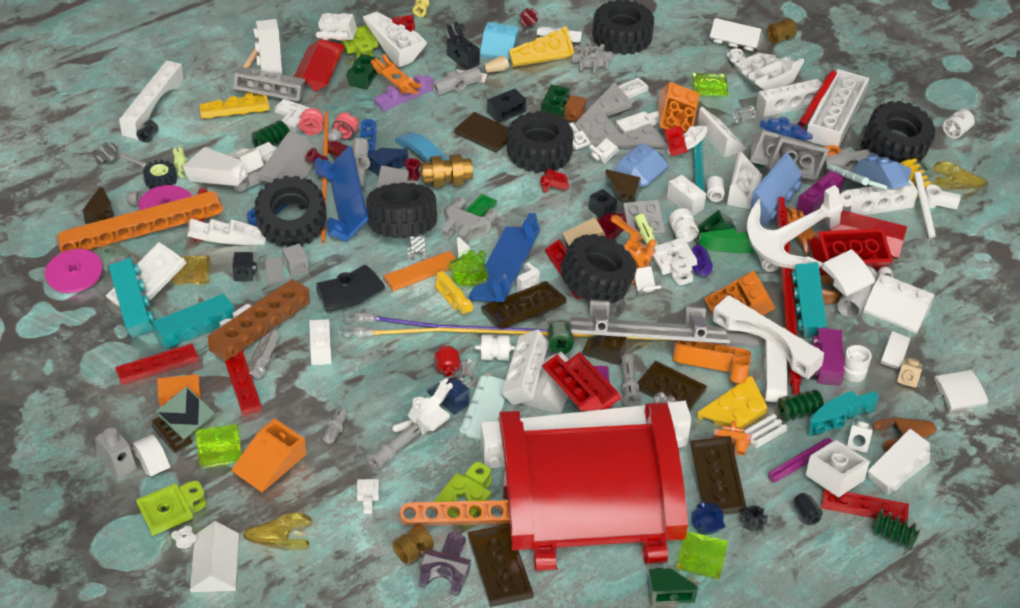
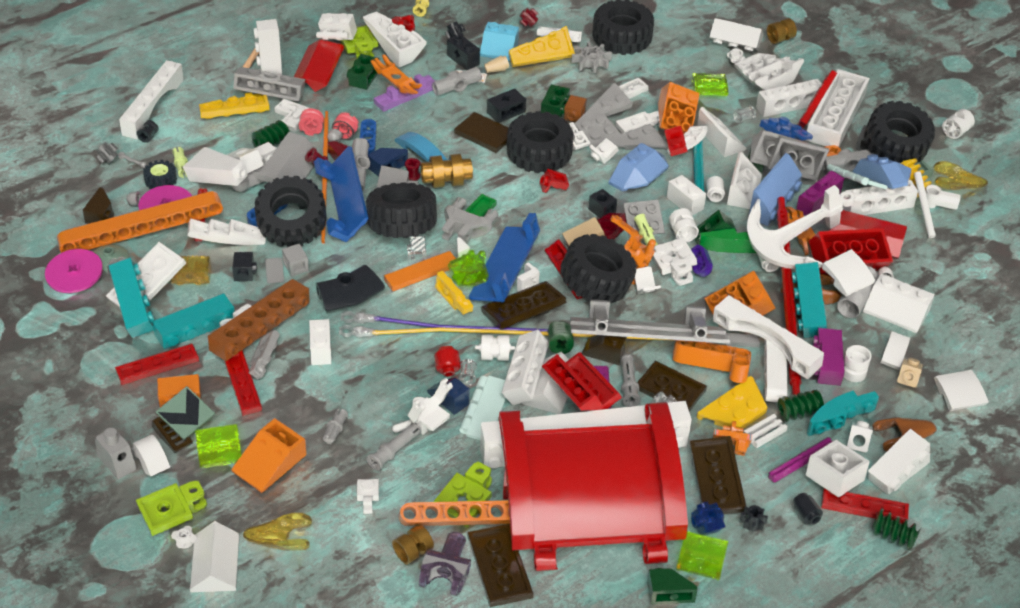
dark brown slope [605,169,641,203] -> none

